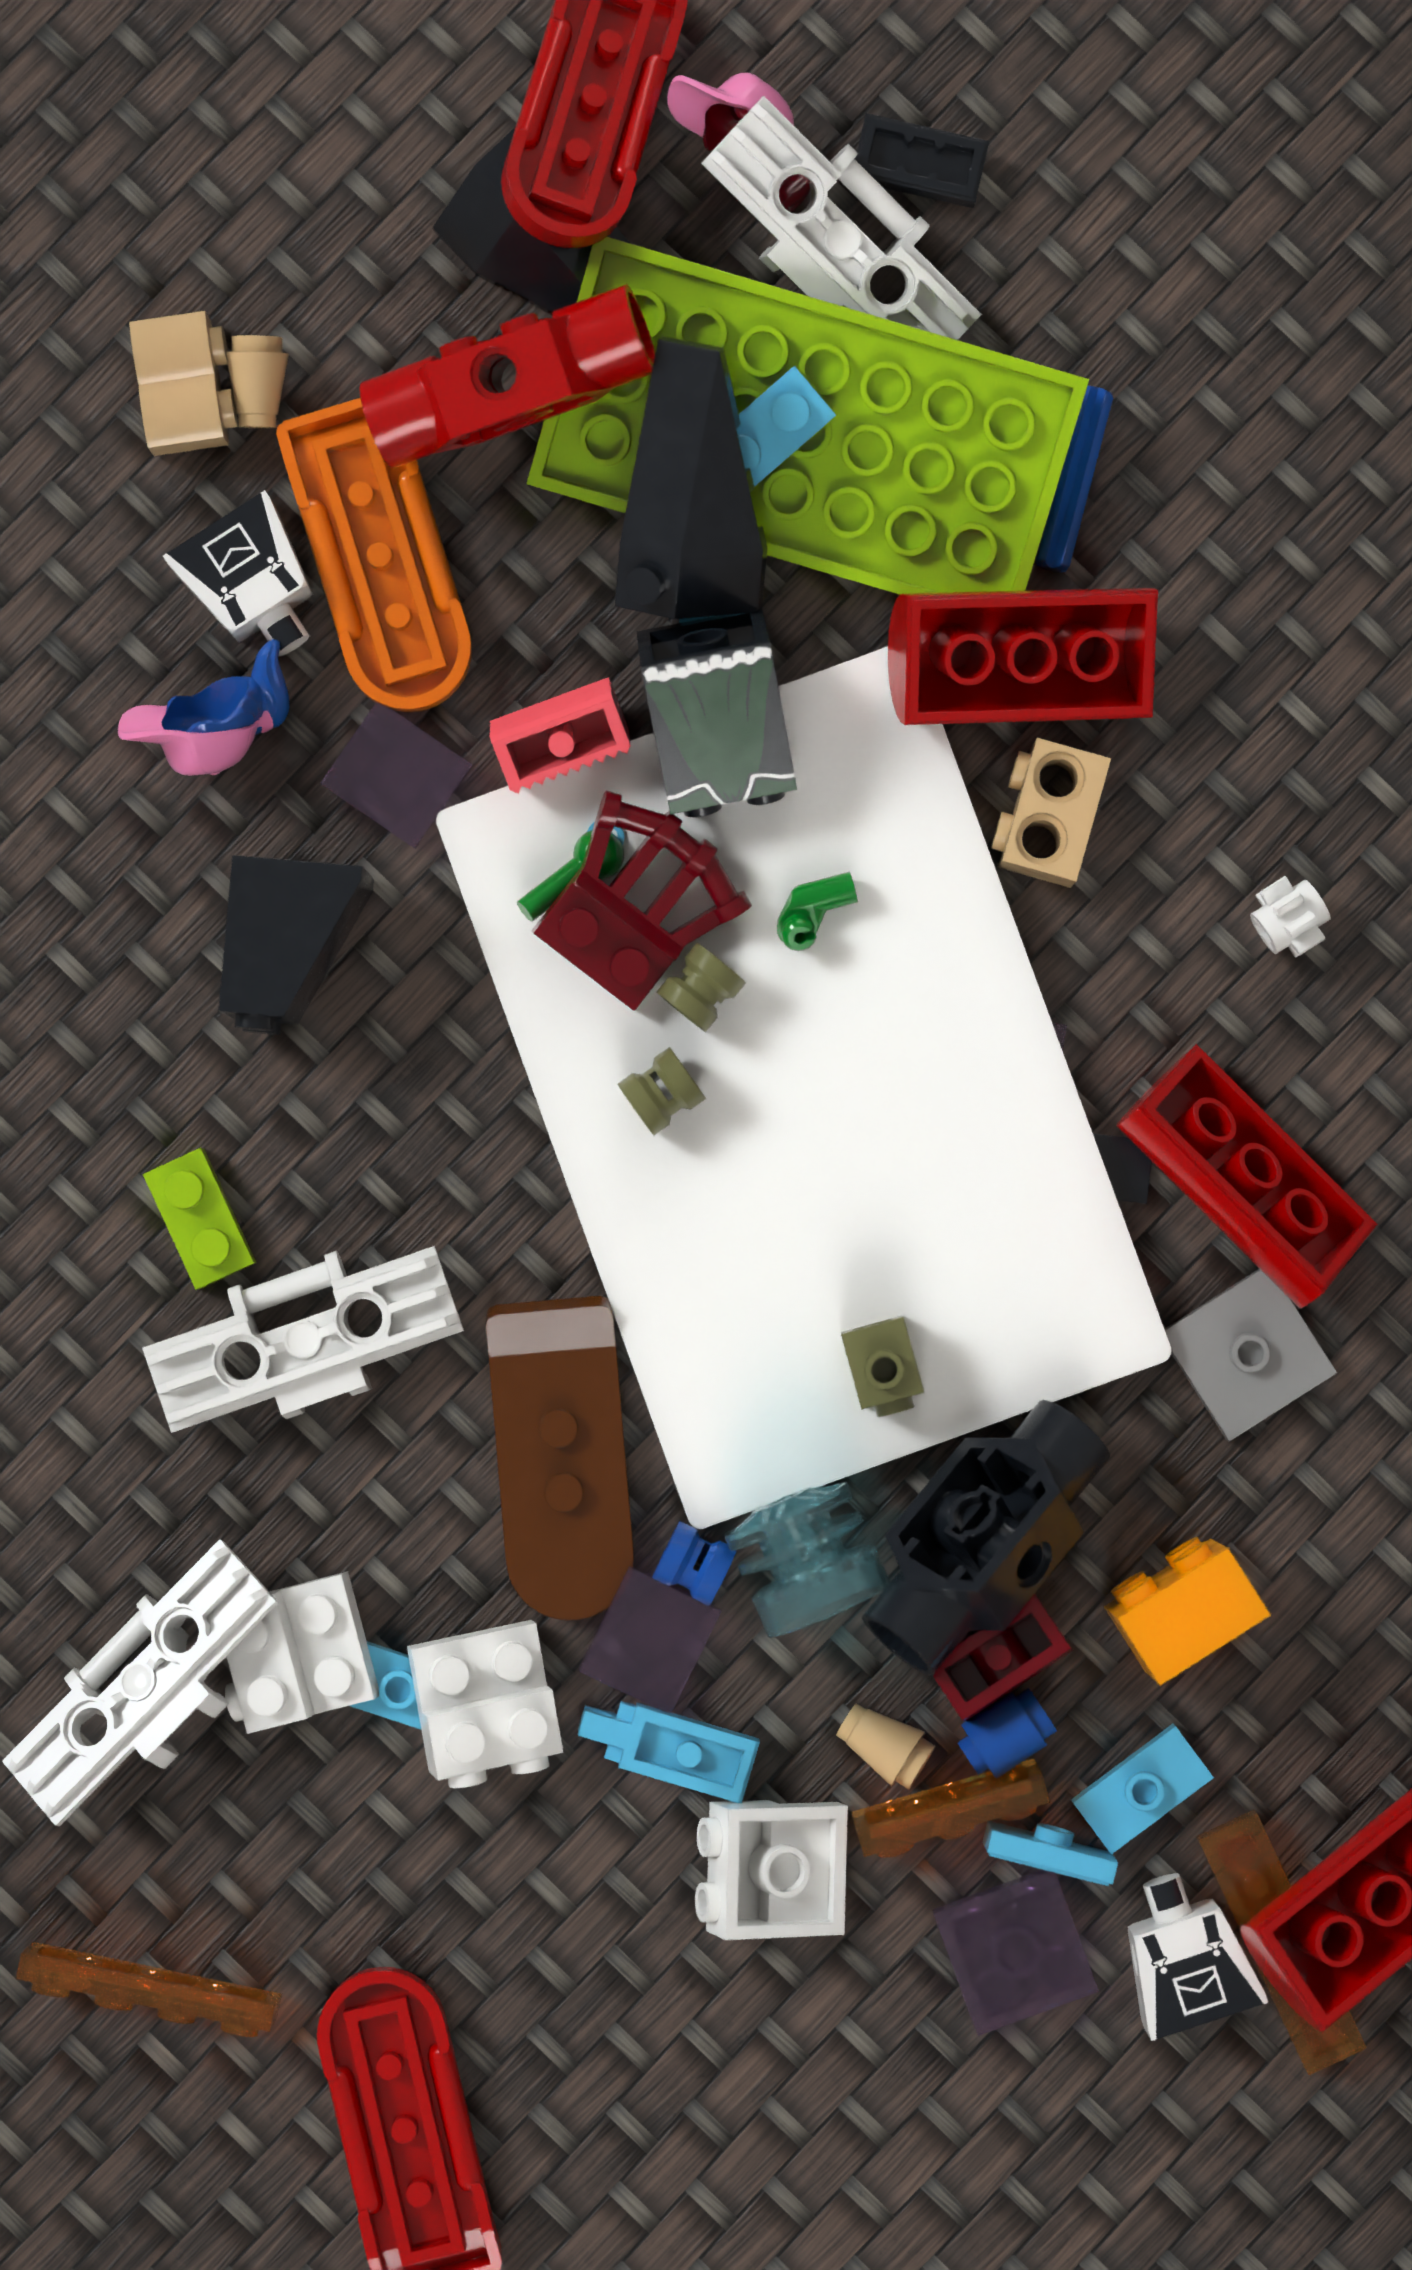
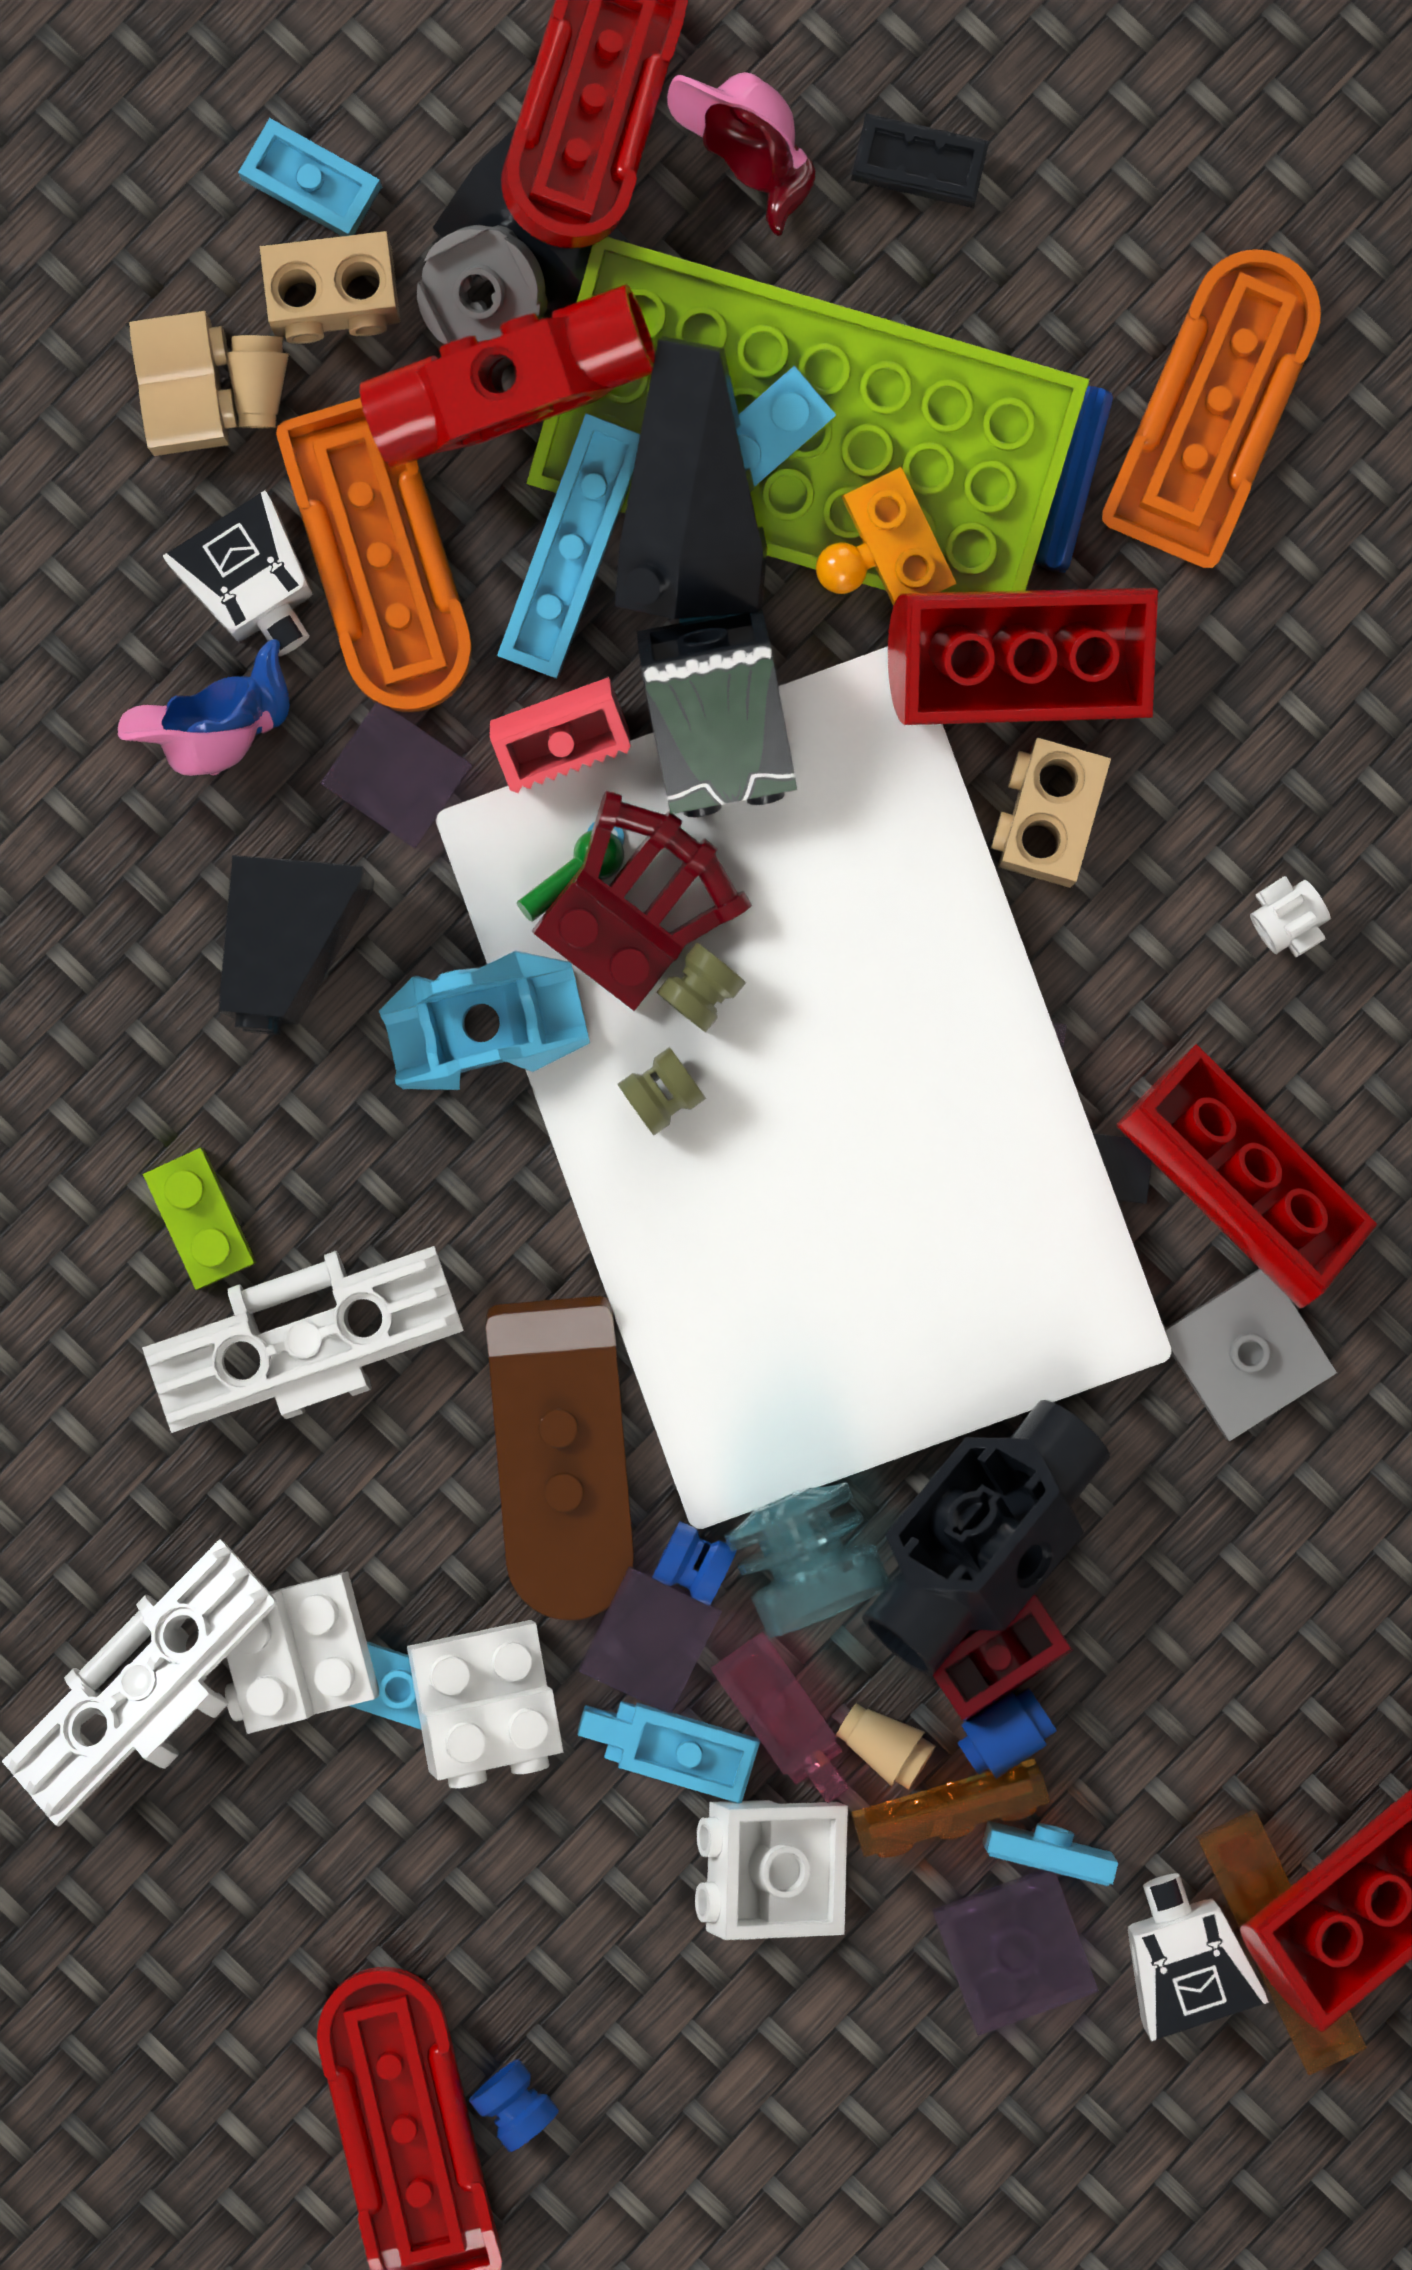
clear orange plate [16,1942,282,2037] -> none
white piece [701,96,982,340] -> none
green arm [777,871,858,951] -> none
olive brick [841,1315,924,1417] -> none
medium azure plate [1071,1724,1214,1855] -> none
light orange brick [1104,1537,1270,1685] -> none
none -> medium azure plate [238,118,382,236]
none -> tan brick [260,231,401,344]
none -> medium azure piece [379,950,590,1090]
none -> light grey plate [417,225,547,344]
none -> blue wheel [469,2059,559,2152]
none -> medium azure plate [497,413,640,679]
none -> clear pink hinge [710,1630,849,1804]
none -> light orange plate [816,467,957,606]
none -> orange piece [1102,249,1321,568]

